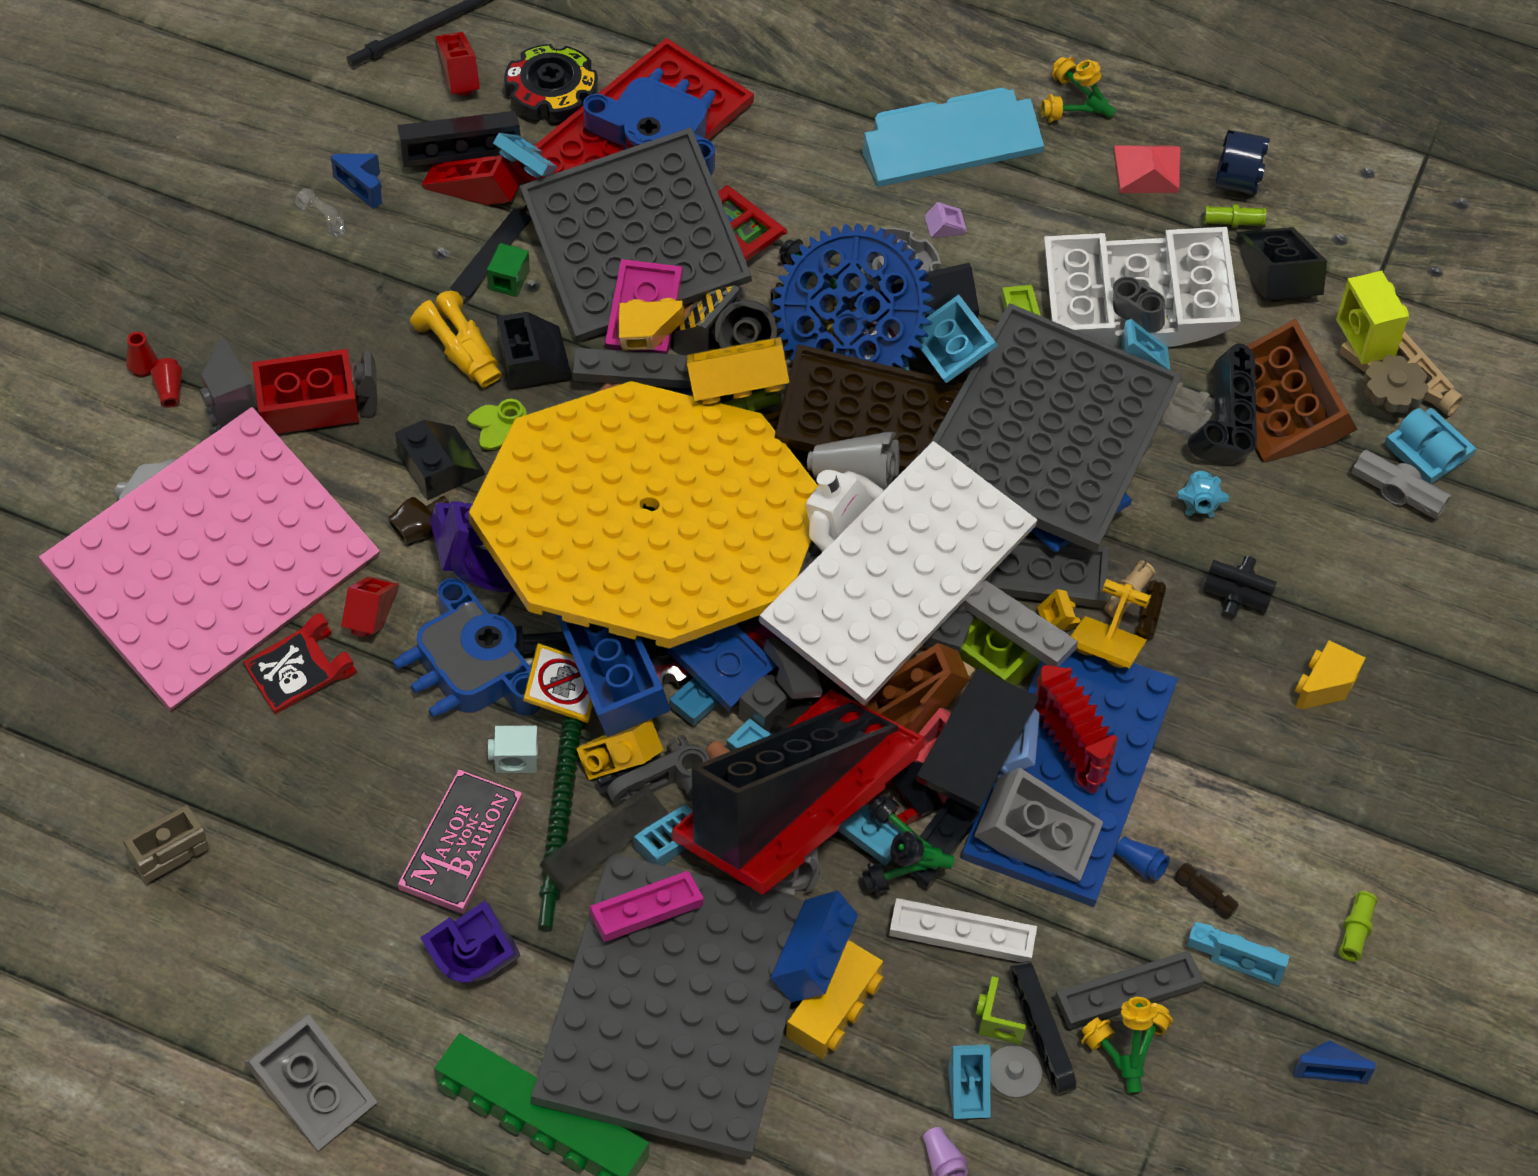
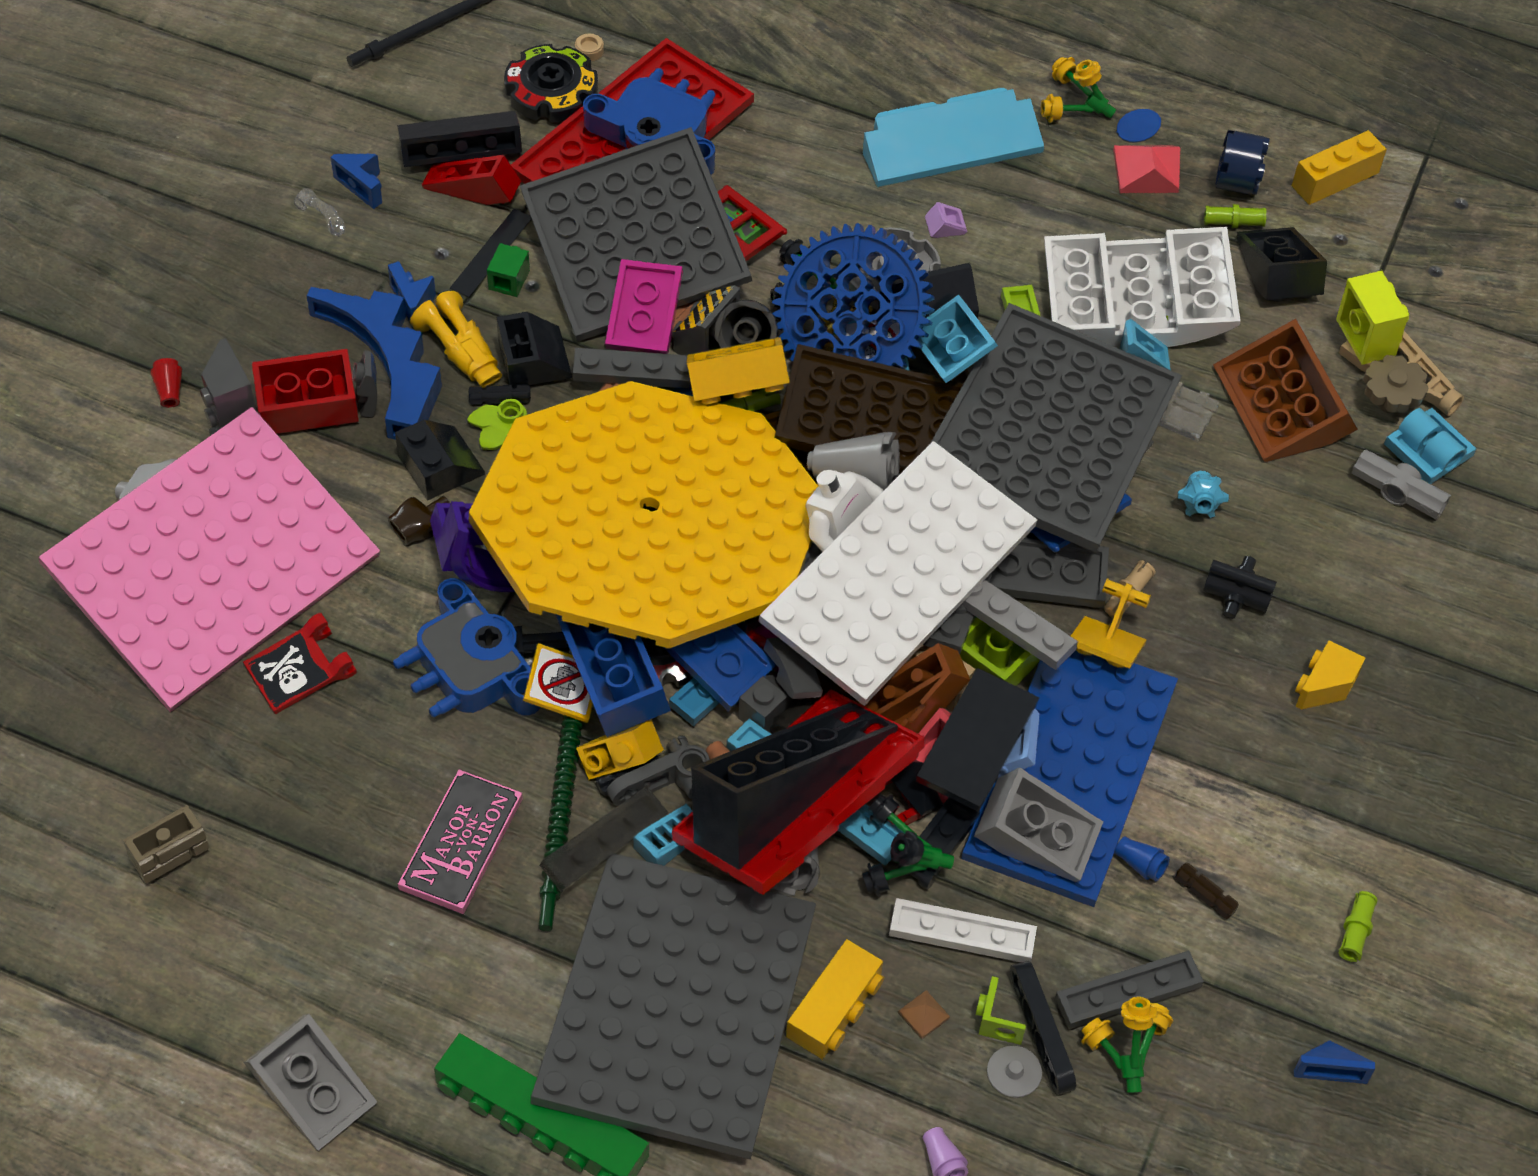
red cone [126,331,158,377] -> none
red slope [341,576,399,637] -> none
dark purple brick [420,900,520,983] -> none
red slope [435,32,480,96] -> none
light aqua brick [488,726,538,773] -> none
medium azure plate [493,133,558,178] -> none
dark pink plate [589,870,704,942] -> none
yellow slope [619,298,685,351] -> none
blue brick [771,891,858,1003] -> none
medium azure slope [948,1044,991,1119] -> none
red piece [1034,665,1118,793] -> none
yellow tile [1037,589,1081,631] -> none
dark grey beam [1113,277,1165,332] -> none
dark brown axle [1136,580,1166,640] -> none
medium azure hinge [1187,922,1290,986] -> none
black beam [1188,343,1257,465] -> none
none -> blue arch [307,287,442,440]
none -> blue slope [388,261,436,329]
none -> black axle [468,384,531,405]
none -> tan tile [575,34,604,61]
none -> medium nougat slope [898,990,950,1039]
none -> blue sticker [1117,109,1161,142]
none -> yellow brick [1291,130,1387,205]

